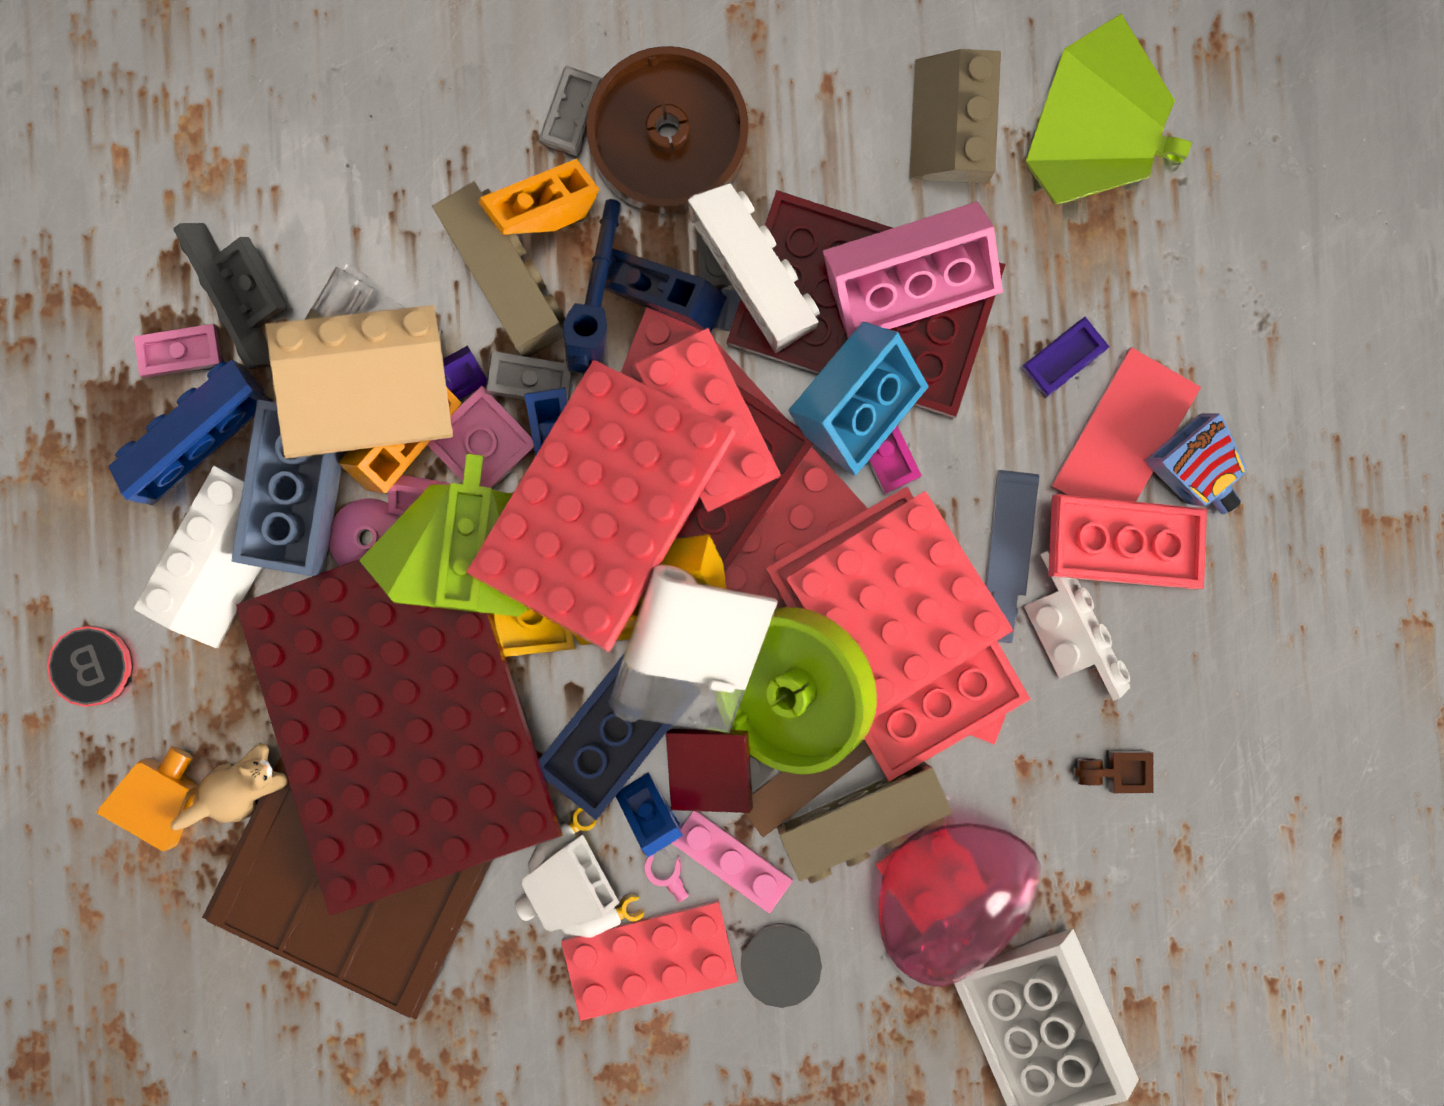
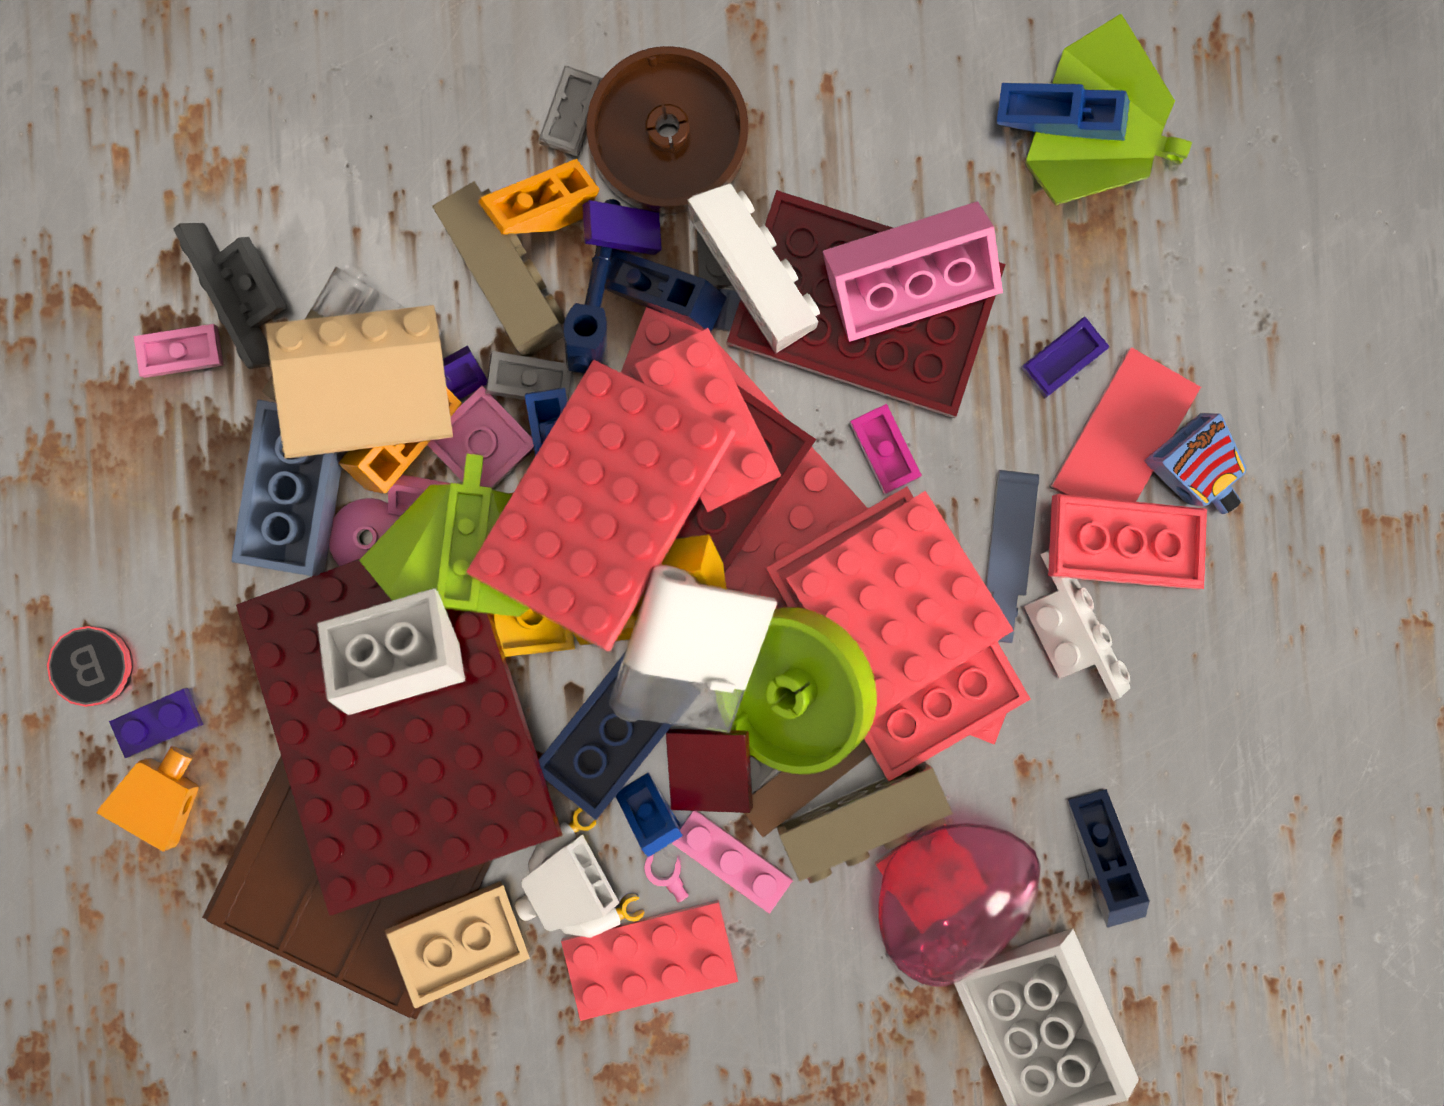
blue slope [108,359,274,505] -> none
white slope [133,466,263,648] -> none
tan animal [170,743,288,830] -> none
dark grey tile [741,924,822,1008] -> none
dark azure slope [788,321,929,476] -> none
dark tan slope [909,49,1001,183] -> none
reddish brown plate [1074,751,1153,794] -> none
none -> dark purple plate [109,688,204,758]
none -> white slope [317,588,465,715]
none -> tan plate [385,881,530,1008]
none -> dark purple tile [582,200,662,255]
none -> blue slope [997,83,1130,141]
none -> dark blue slope [1068,789,1150,928]

